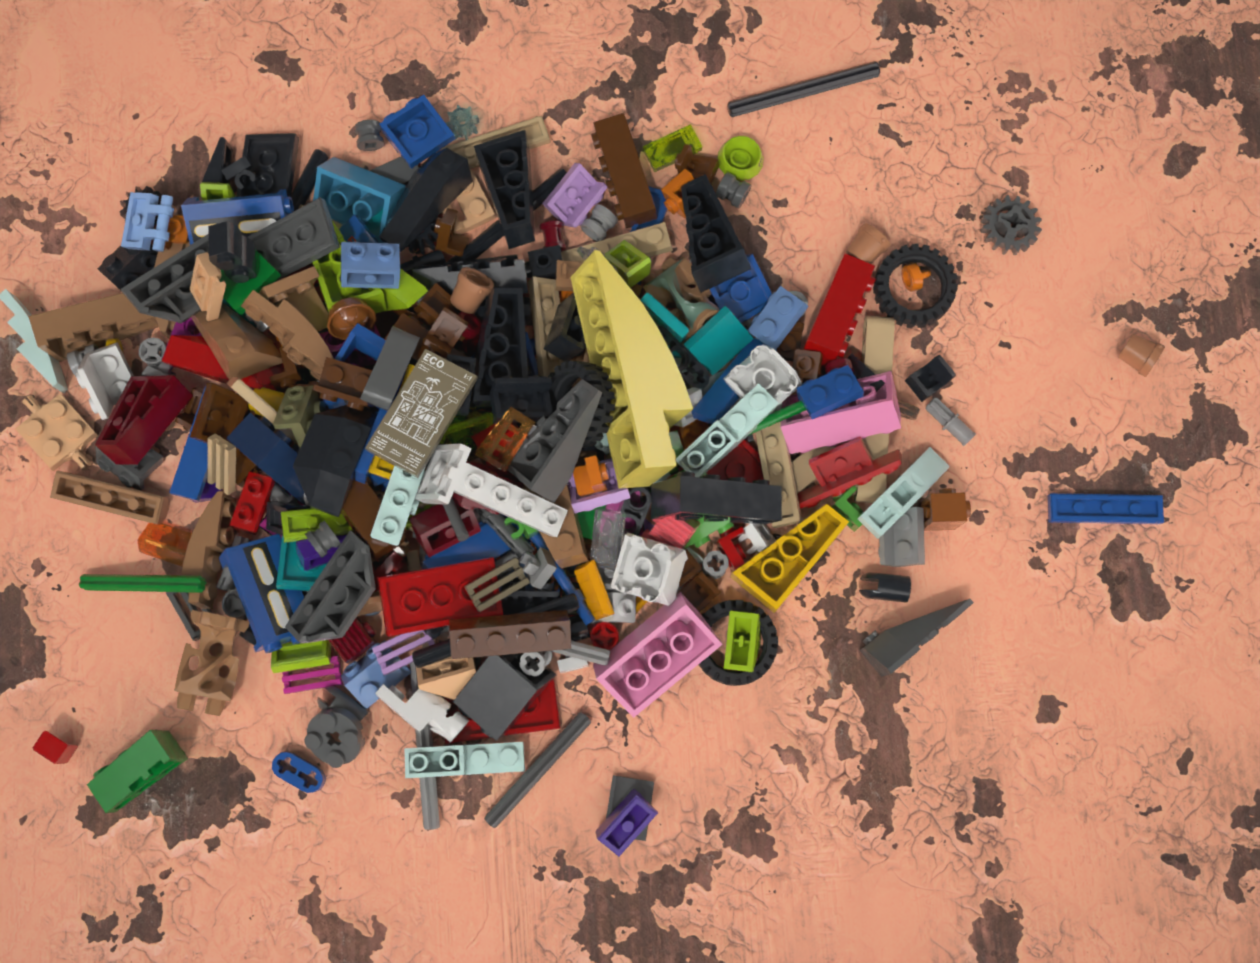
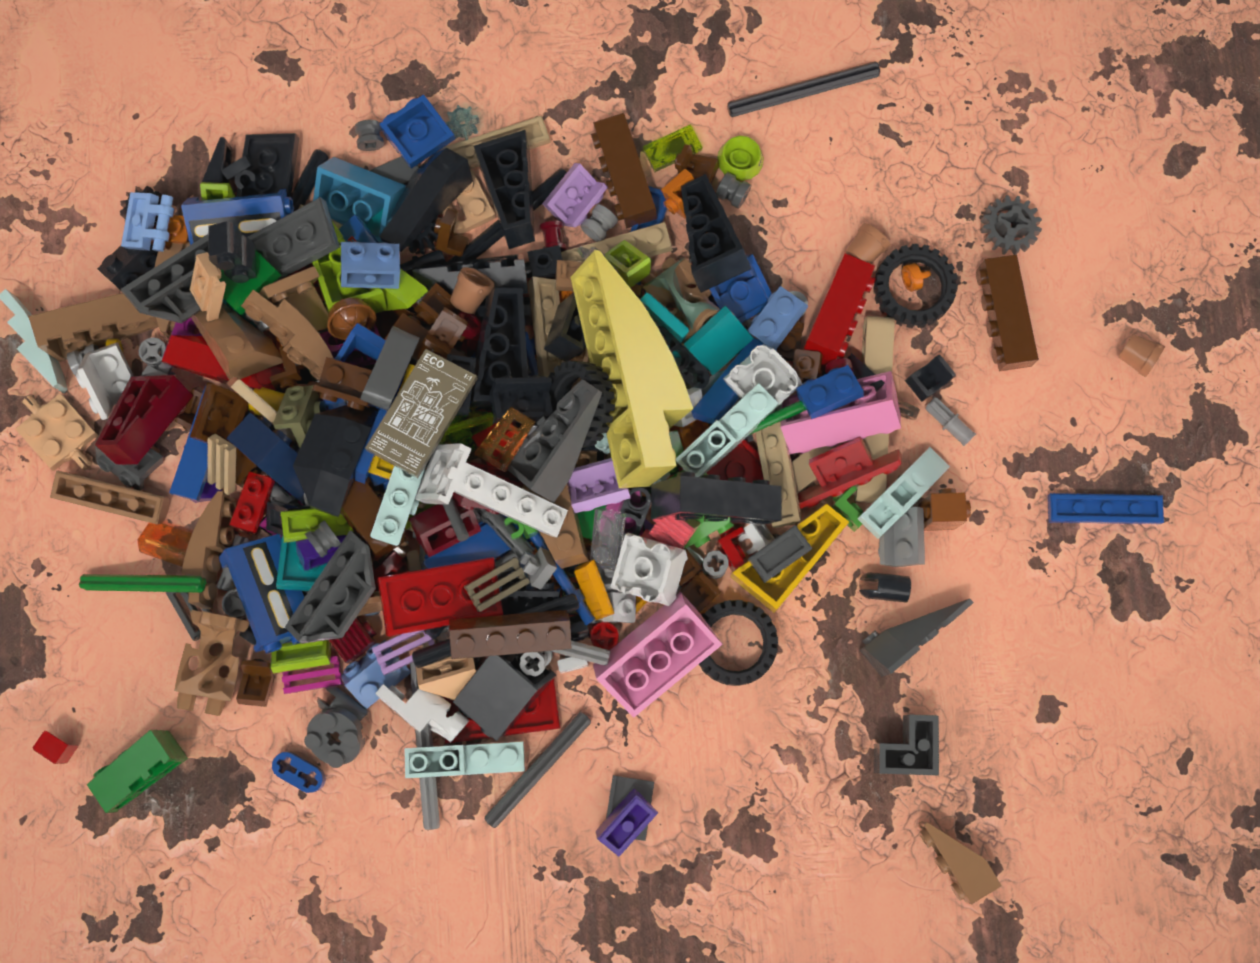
orange bracket [573,455,609,496] -> none
lime slope [724,611,761,672] -> none
none -> reddish brown bracket [236,659,275,707]
none -> dark grey tile [748,525,812,583]
none -> dark grey brick [874,714,939,776]
none -> medium nougat slope [918,821,1002,905]
none -> reddish brown brick [976,254,1039,372]

